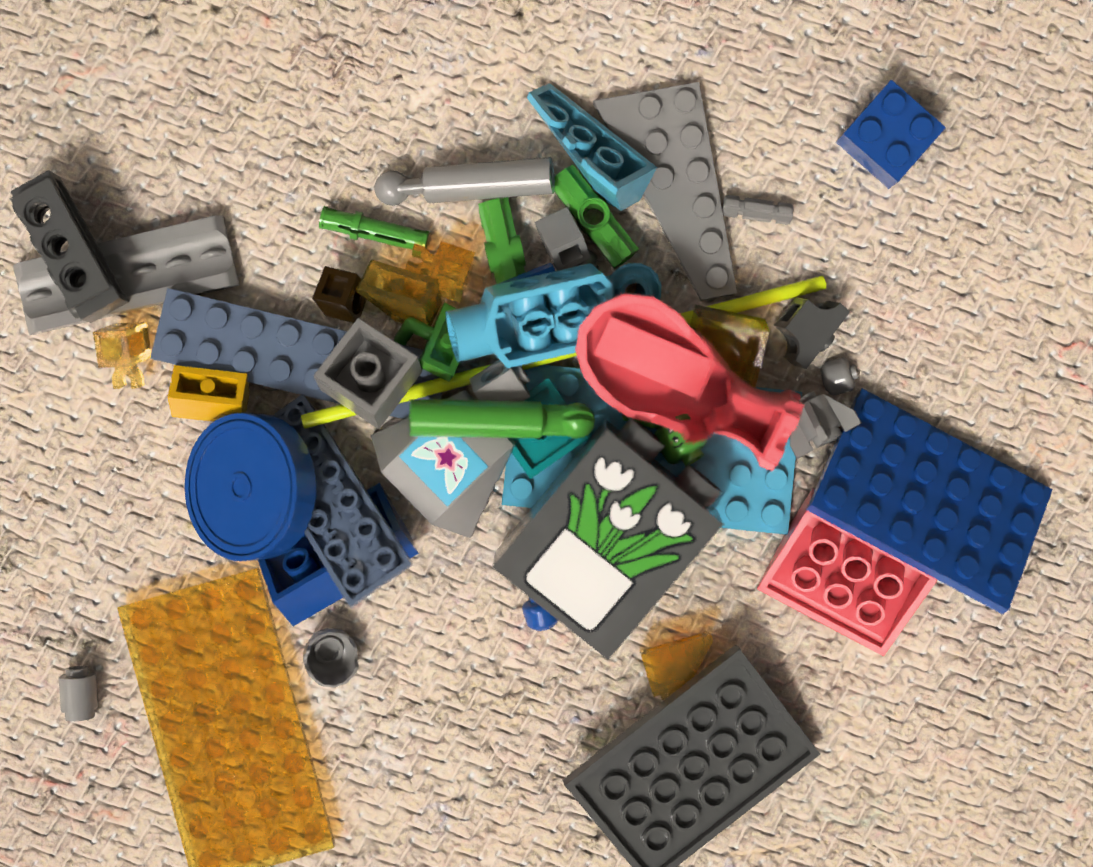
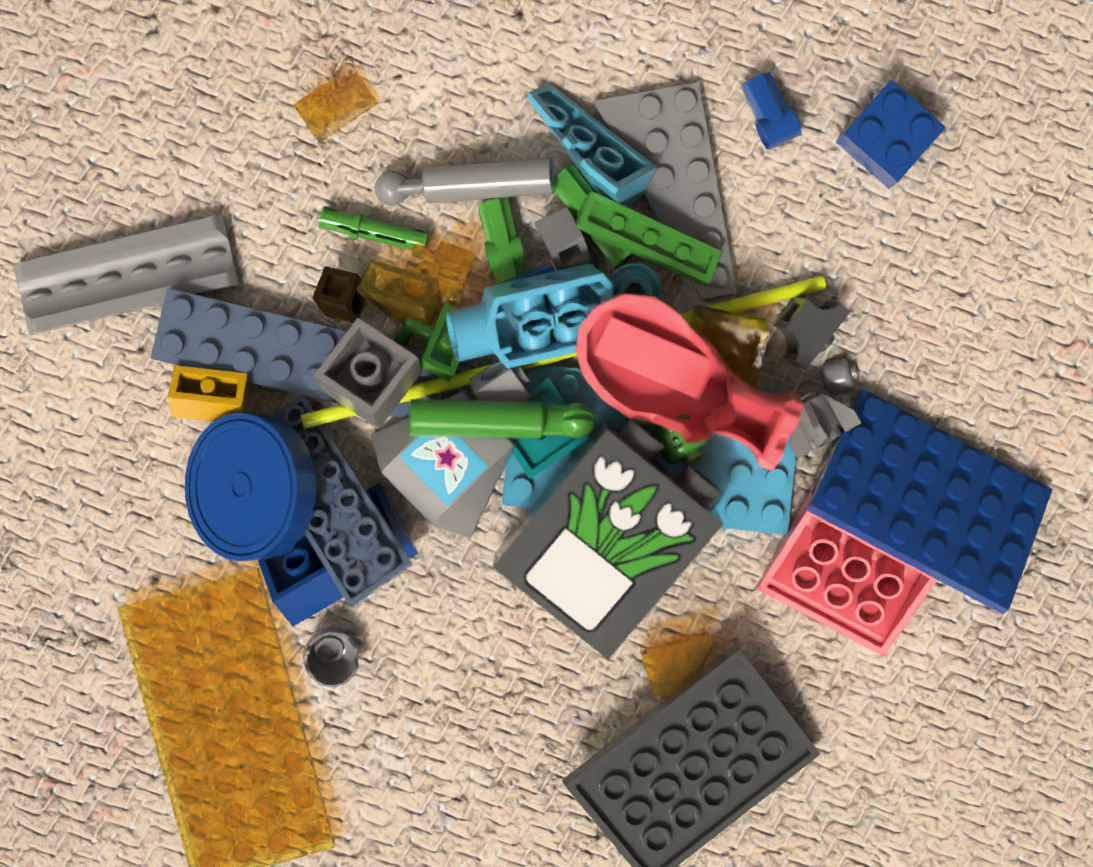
dark grey brick [10,170,129,323] -> none
light grey brick [58,666,98,721] -> none
clear yellow brick [93,322,151,389] -> none
blue piece [522,597,558,631] -> none
light grey axle [722,195,793,225] -> none
none -> clear yellow slope [293,73,378,143]
none -> bright green plate [575,191,722,287]
none -> blue piece [741,72,802,150]

